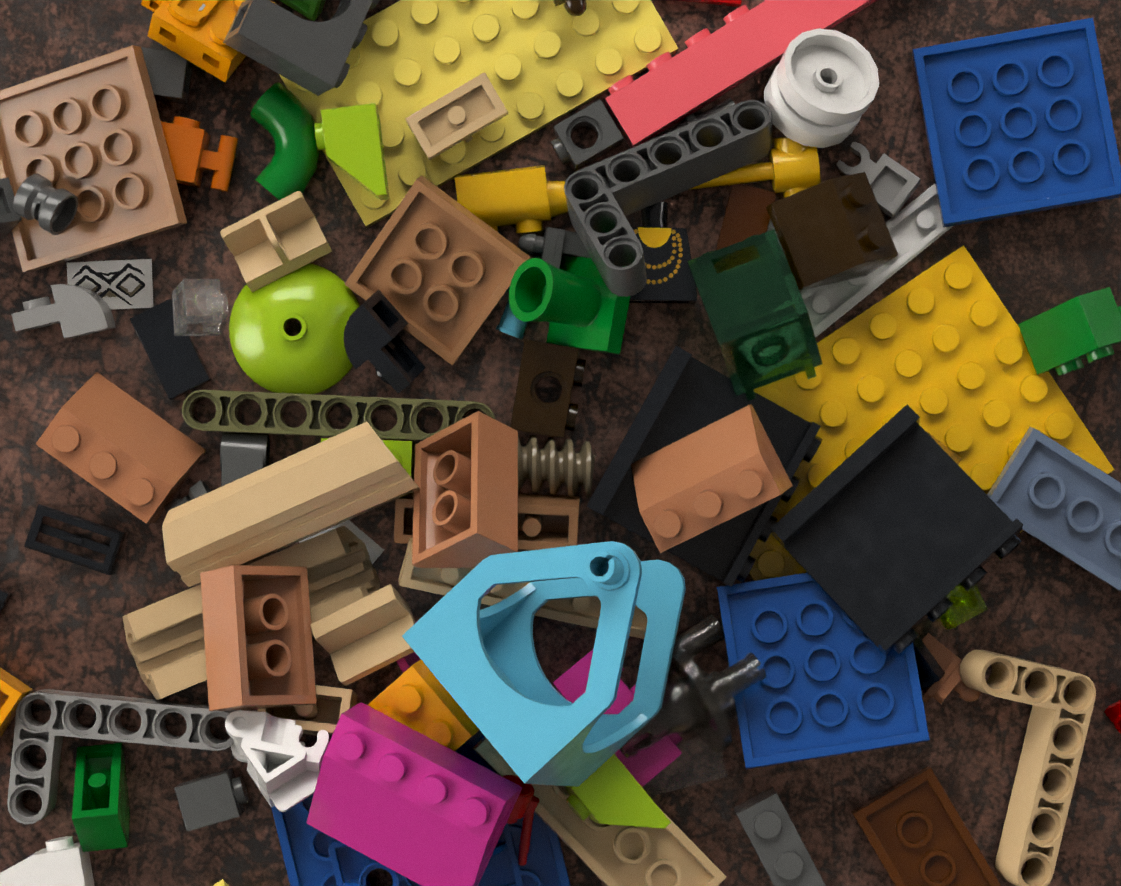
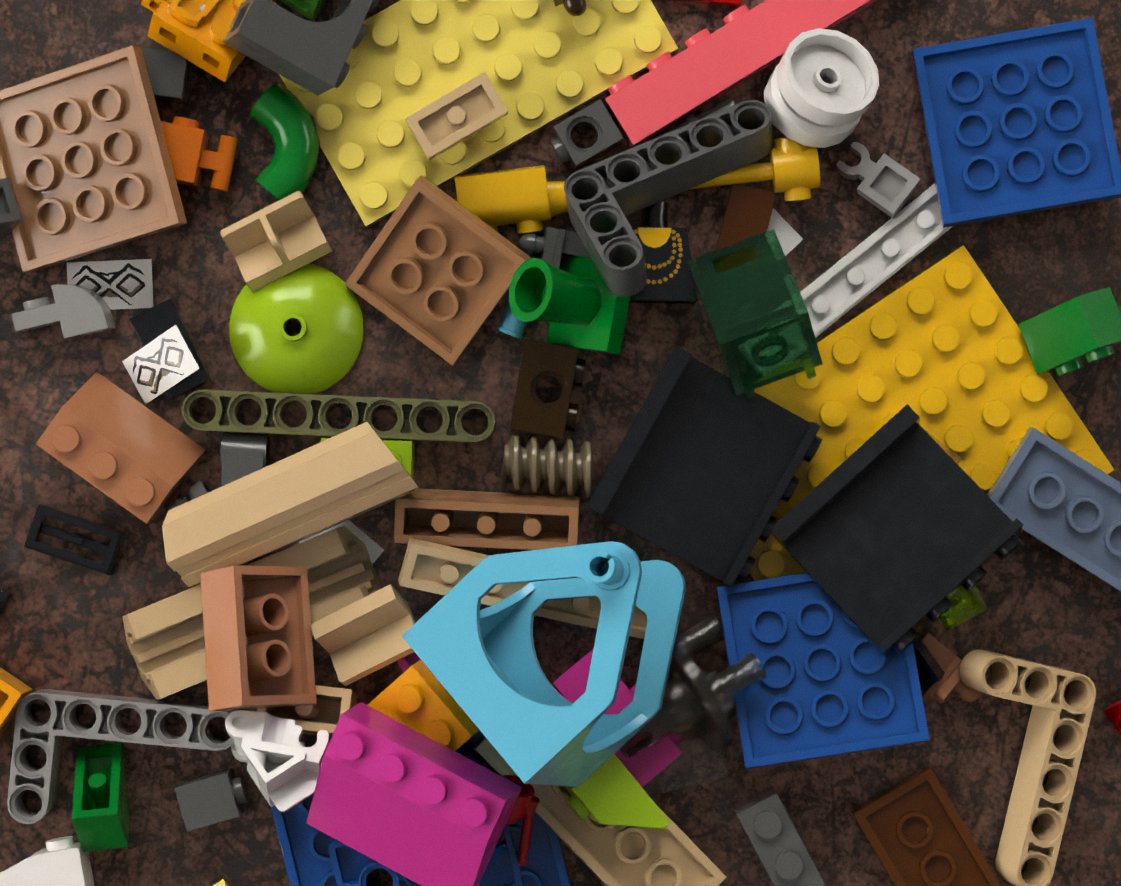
dark grey wheel [13,174,78,235] -> none
clear brick [172,279,228,336] -> none
lime slope [314,103,390,200] -> none
black brick [344,289,426,393] -> none
nougat slope [412,411,518,568] -> none
nougat slope [631,404,793,553] -> none
dark brown slope [766,172,898,291] -> none
none -> white sticker [122,325,200,405]

